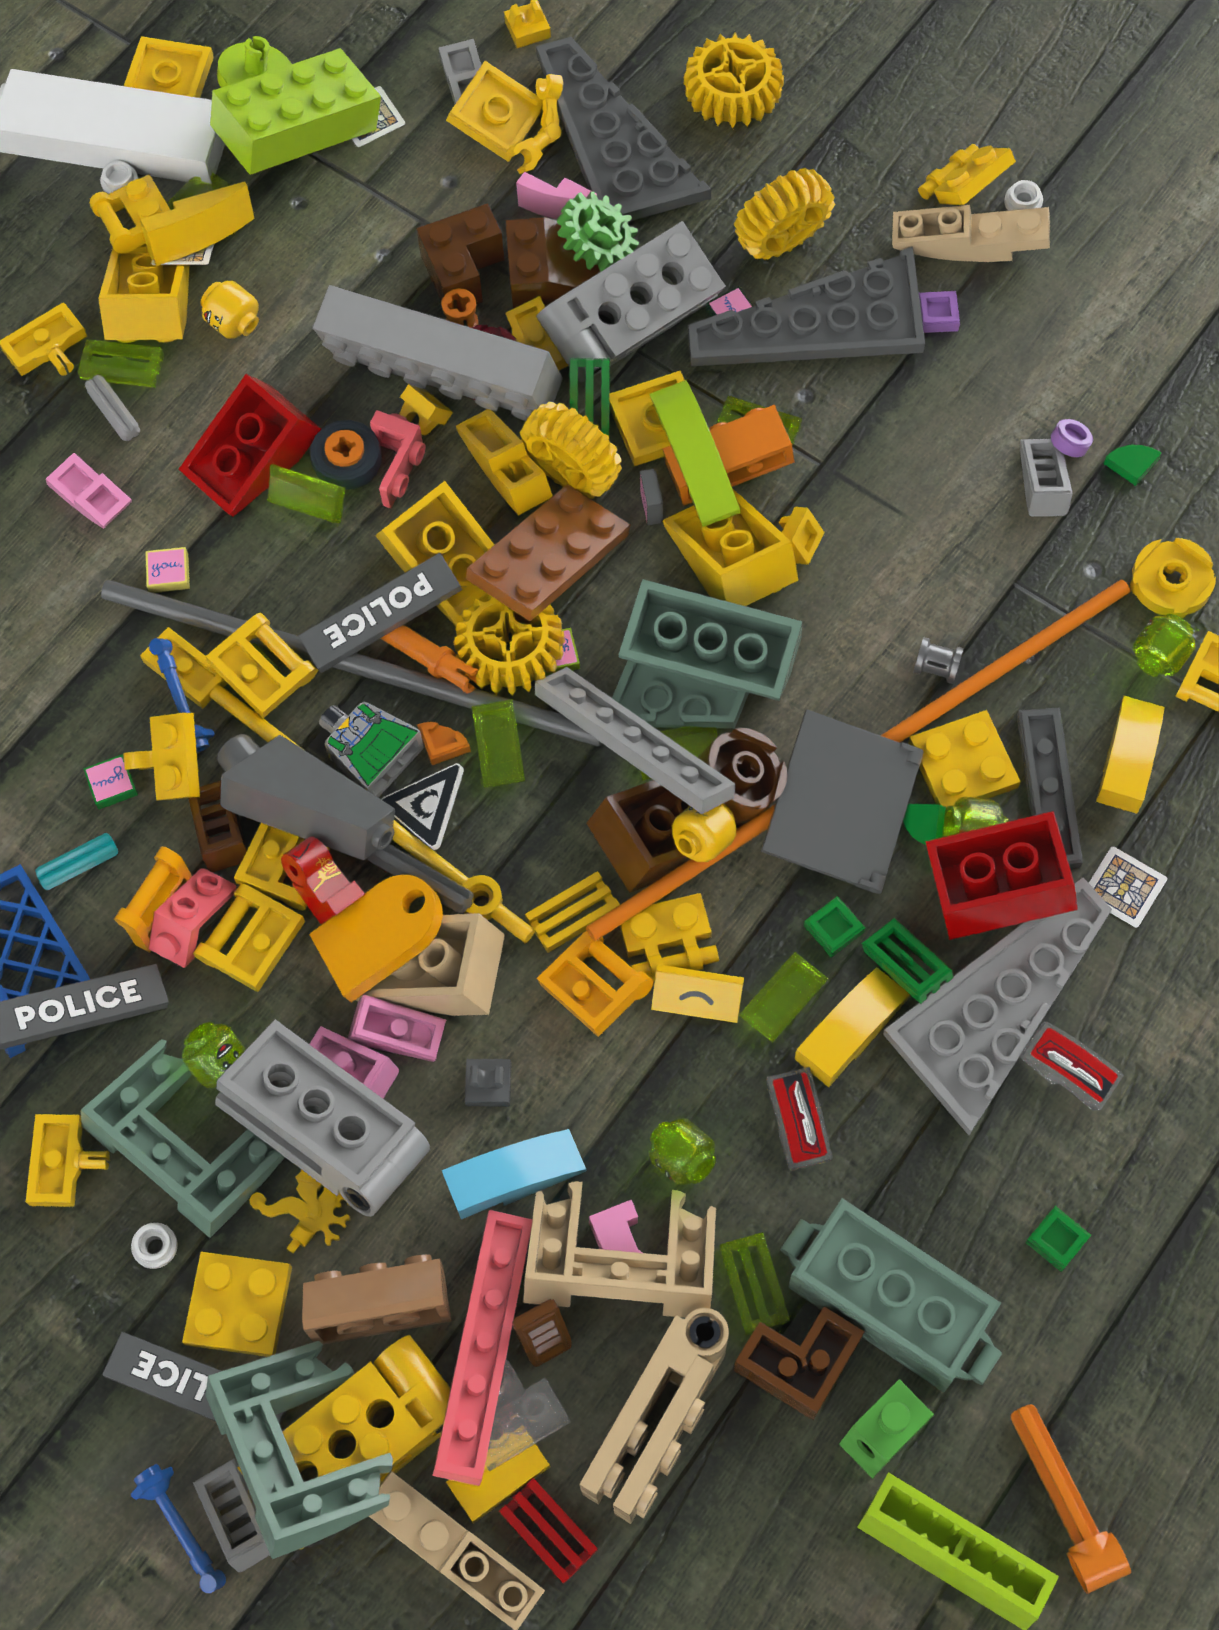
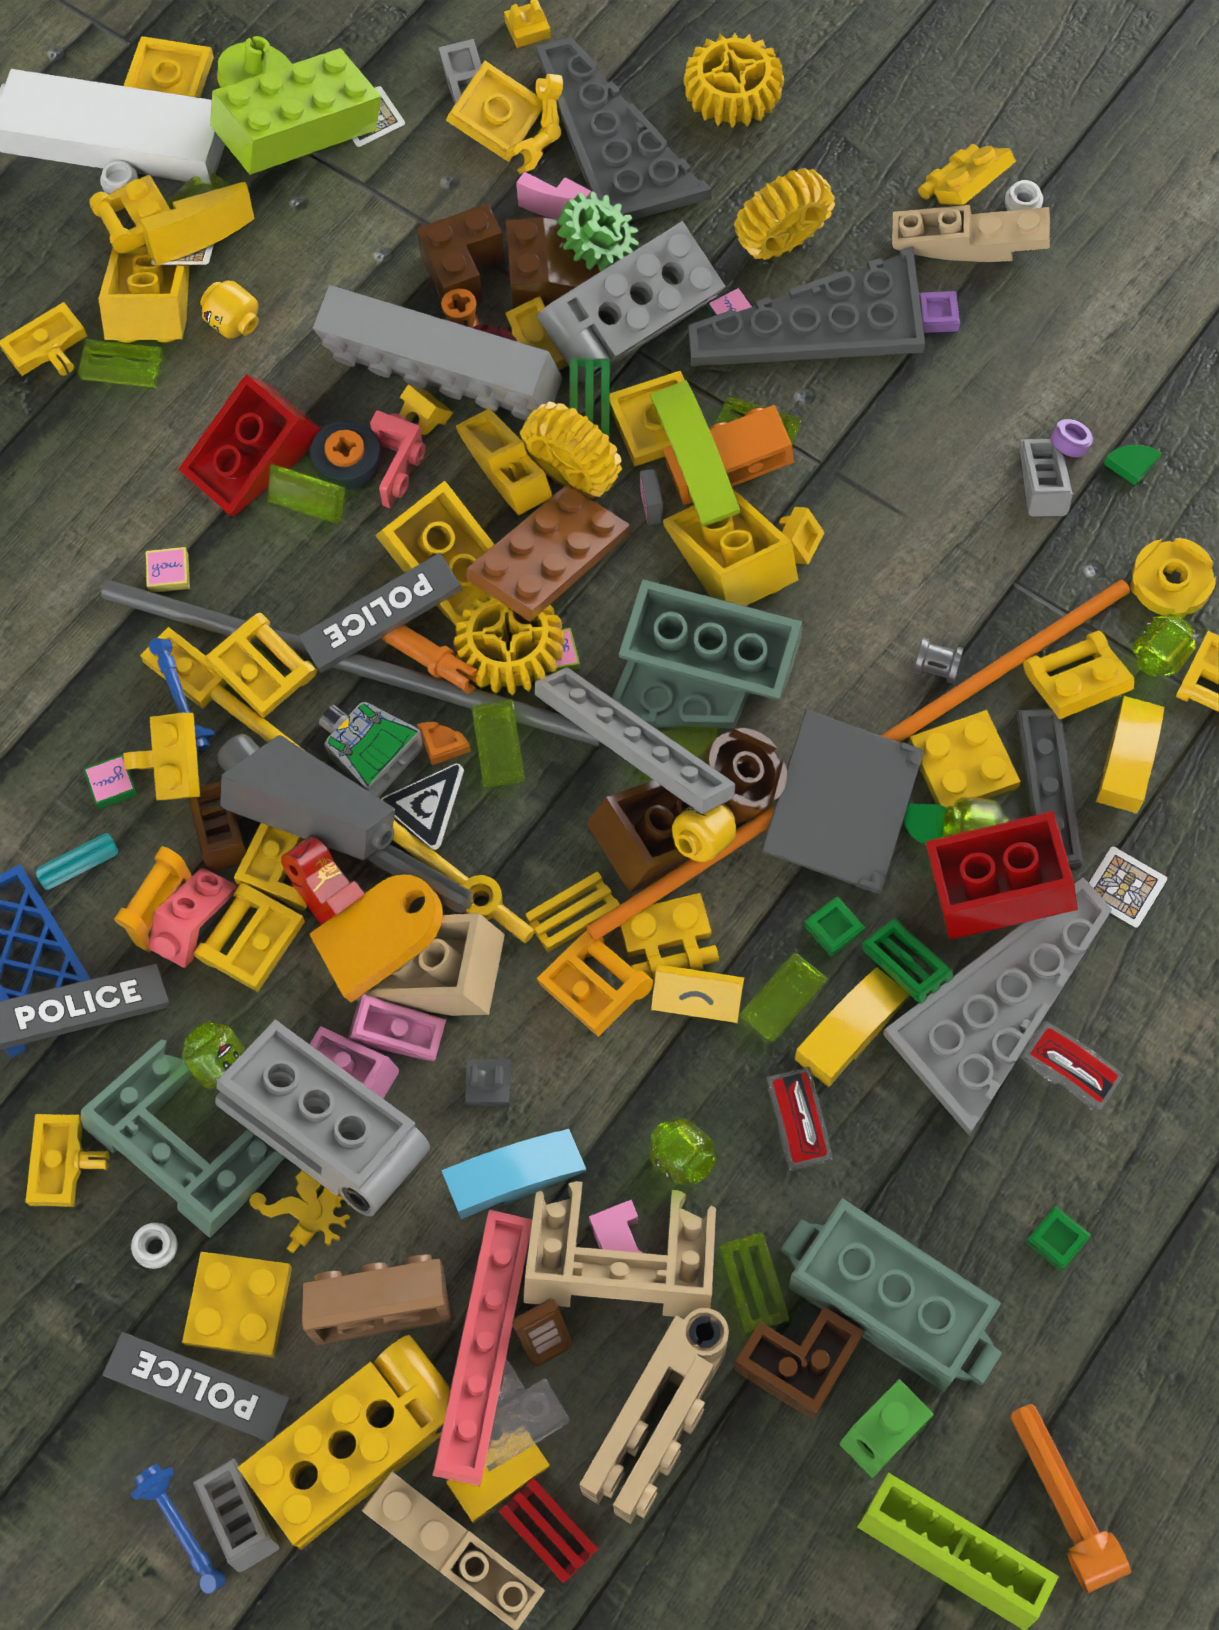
bright pink slope [46,453,132,529] -> none
light grey axle [85,375,140,441] -> none
sand green wedge [205,1341,393,1559] -> none
none -> yellow plate [1023,630,1134,719]

